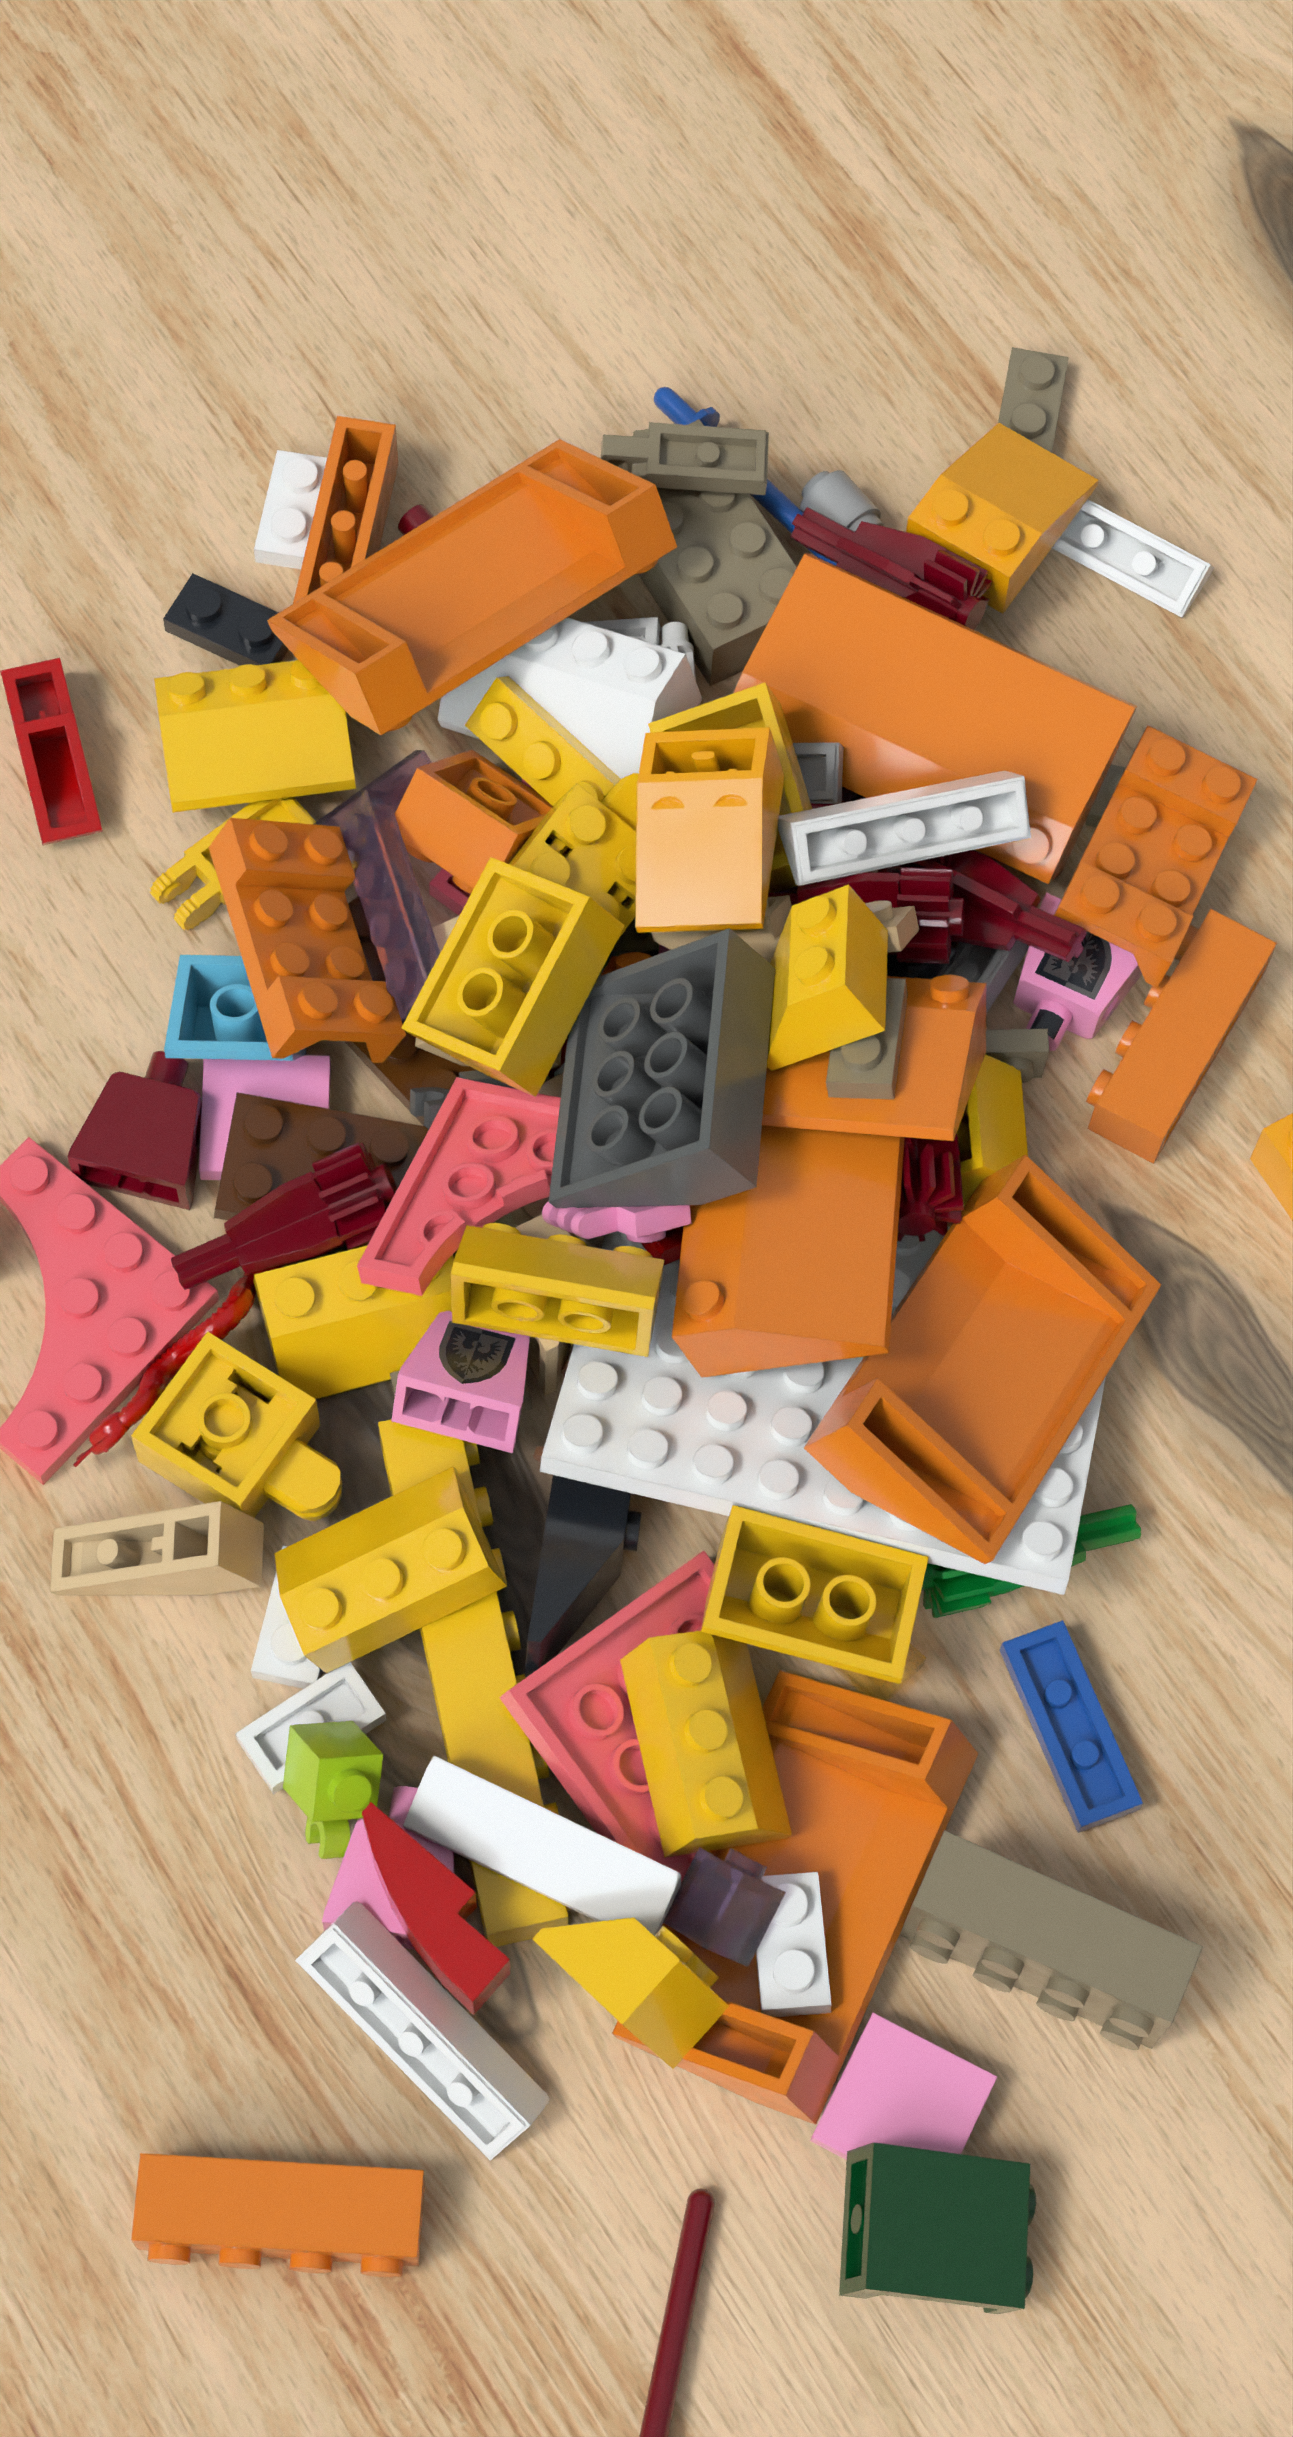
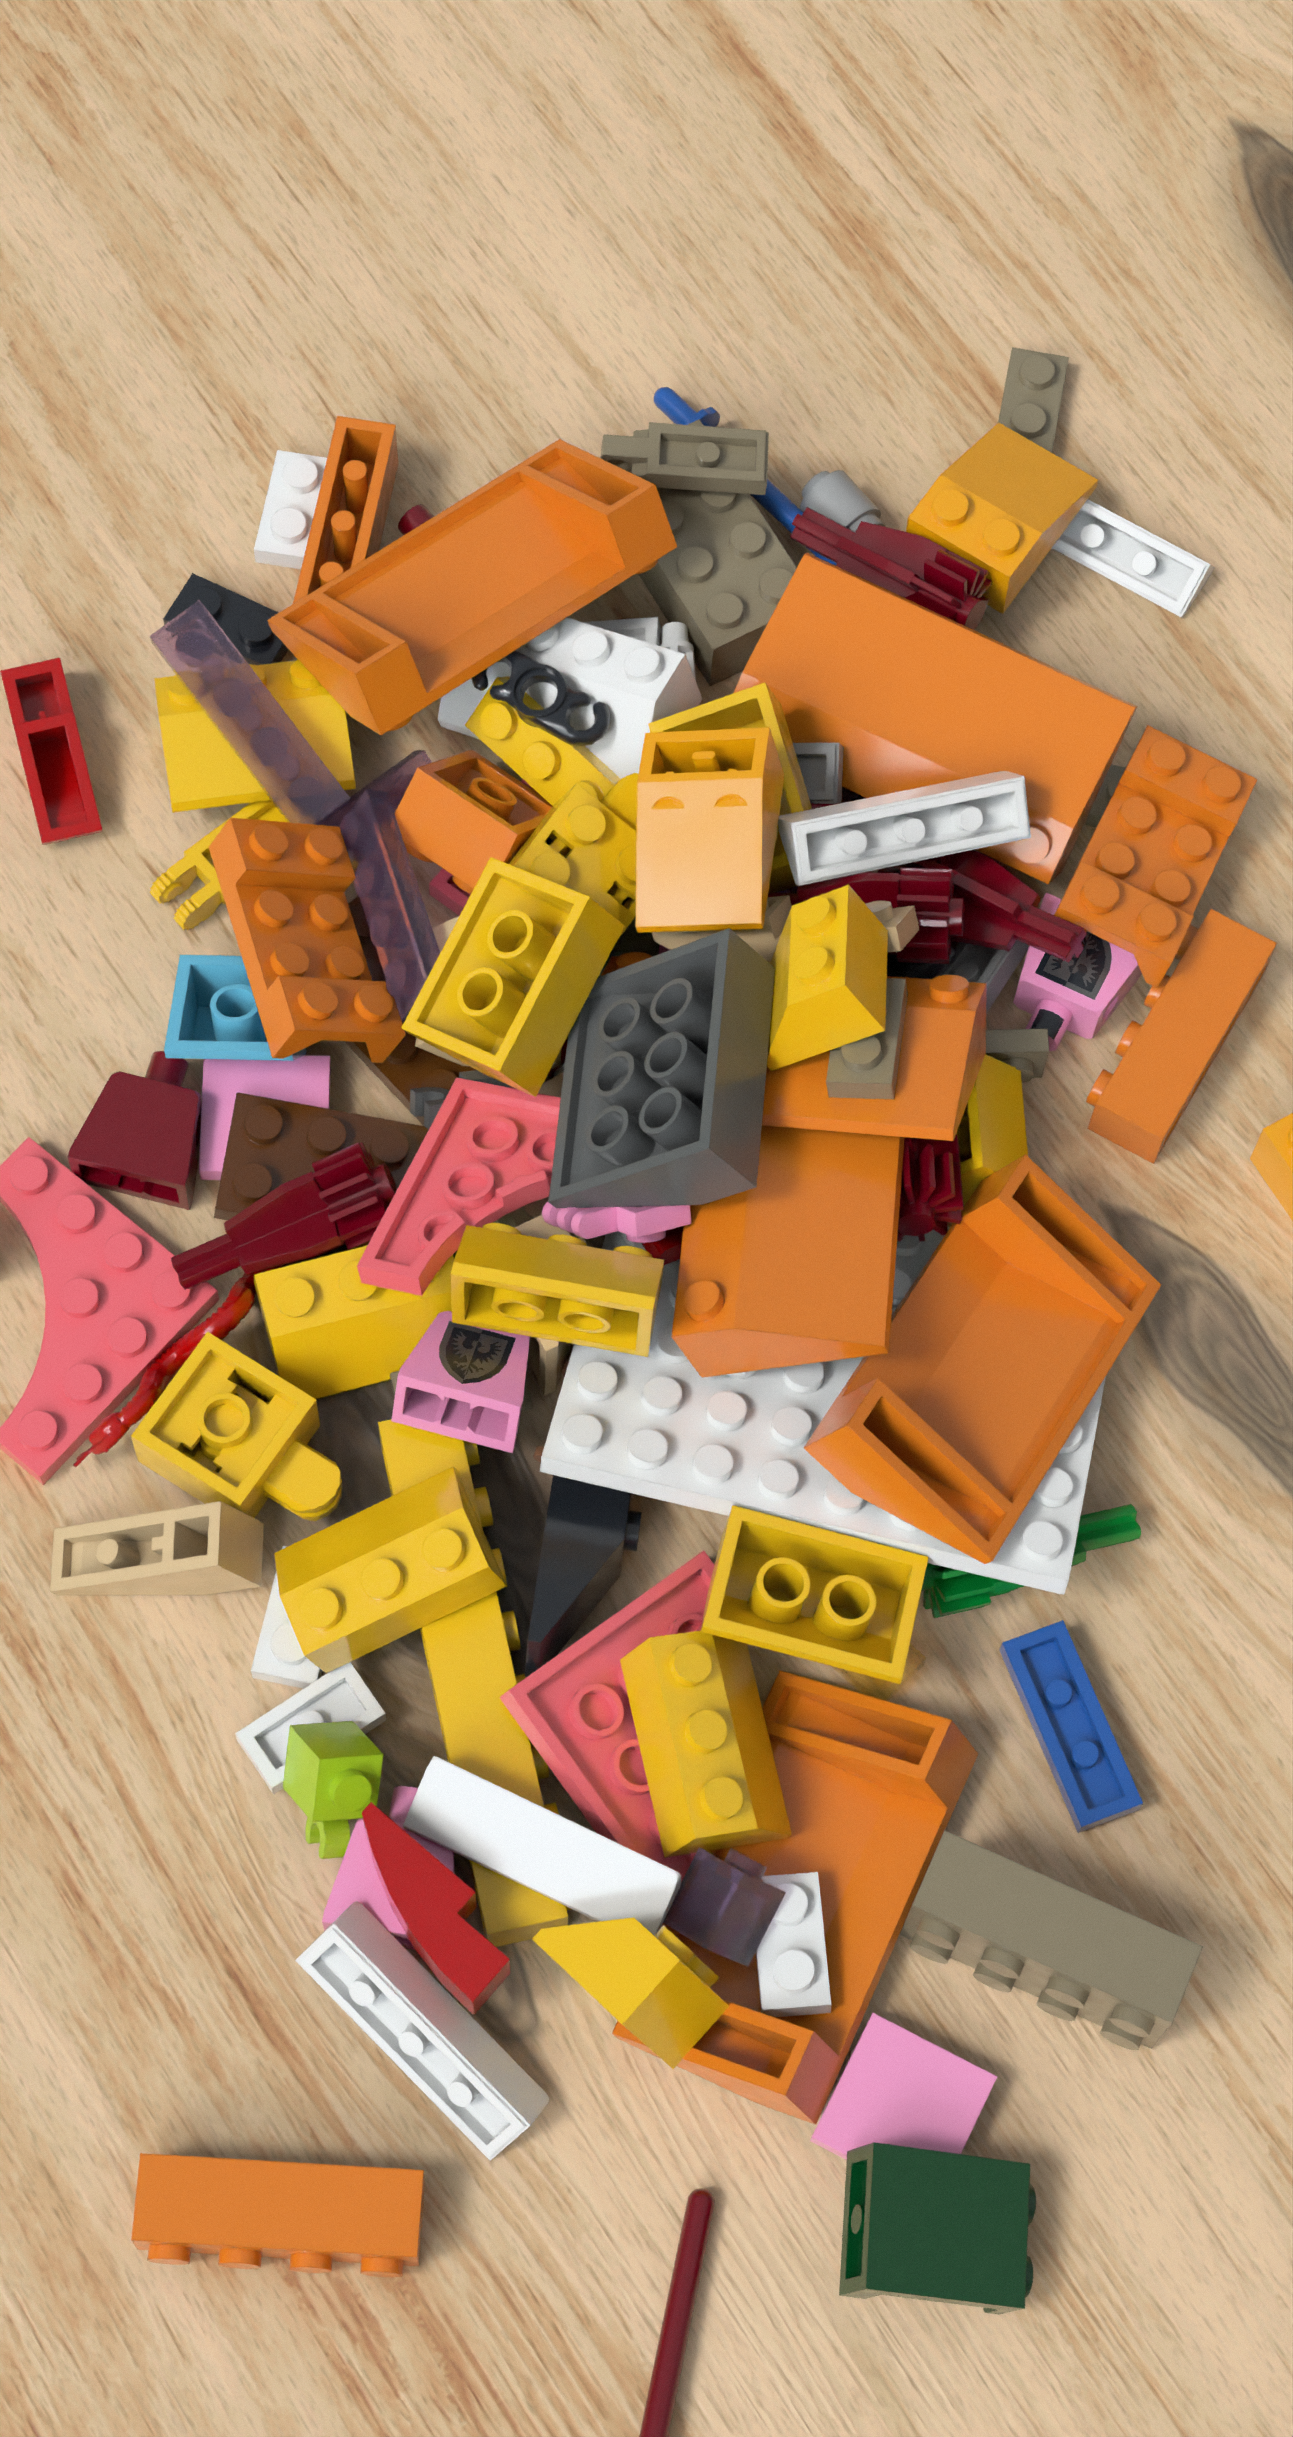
none -> plate [150,600,350,825]
none -> black piece [471,650,610,746]

